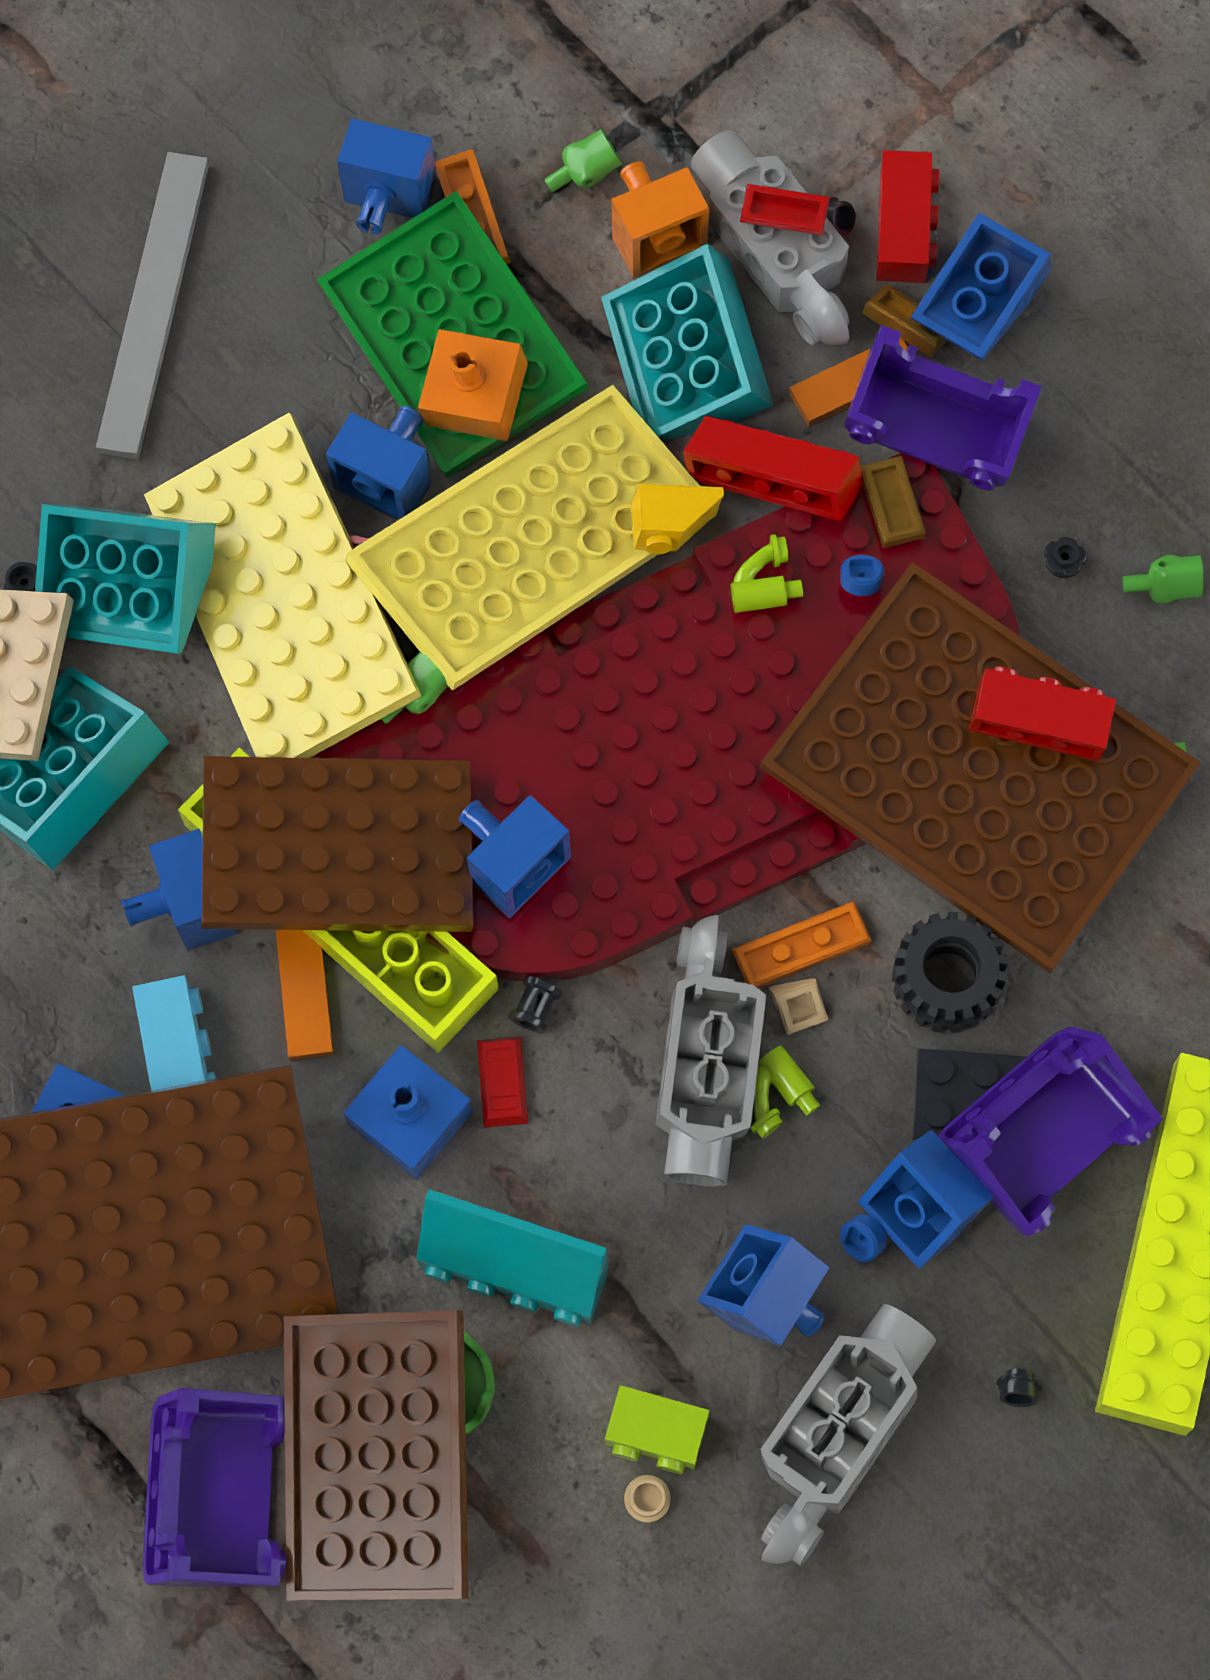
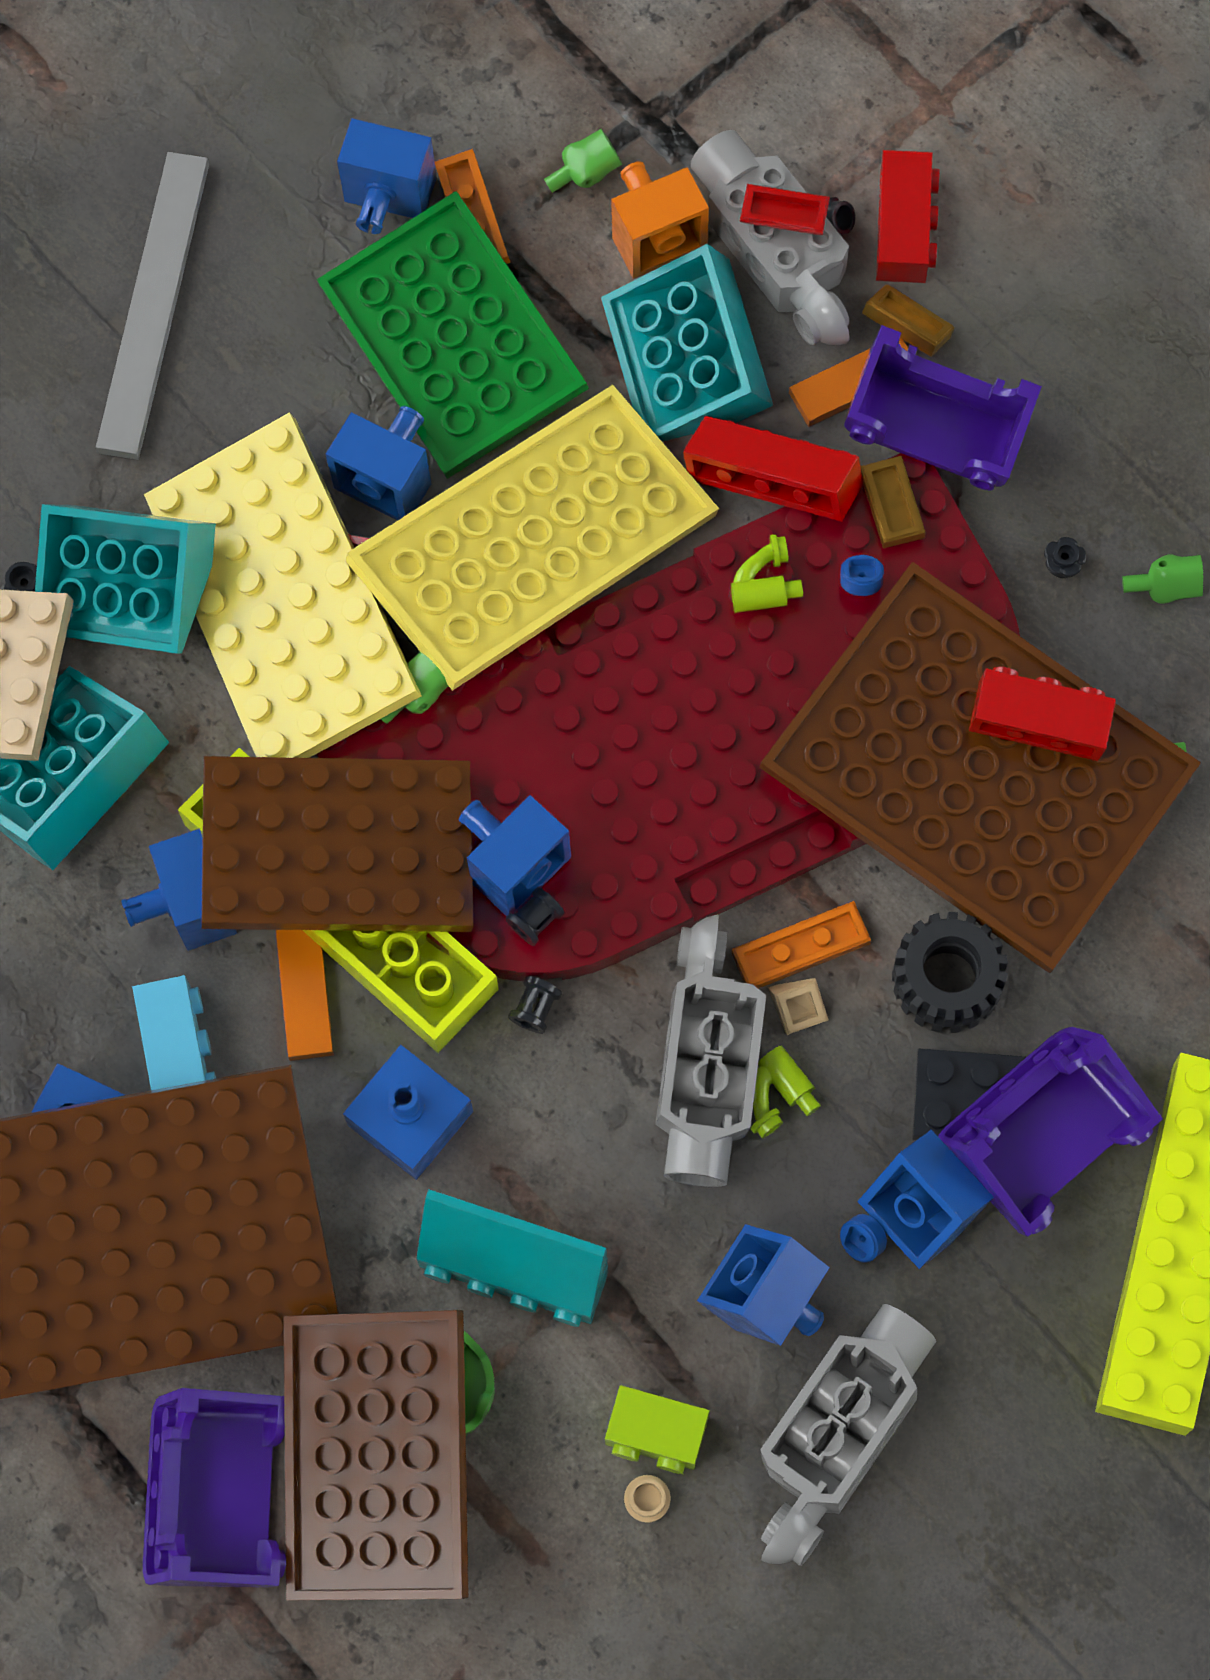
orange brick [418,329,528,441] -> none
red tile [477,1036,529,1128] -> none
yellow slope [631,484,724,554] -> none
blue slope [911,213,1051,361] -> none
black plate [996,1368,1042,1407] -> none
none -> black bush [505,886,565,946]

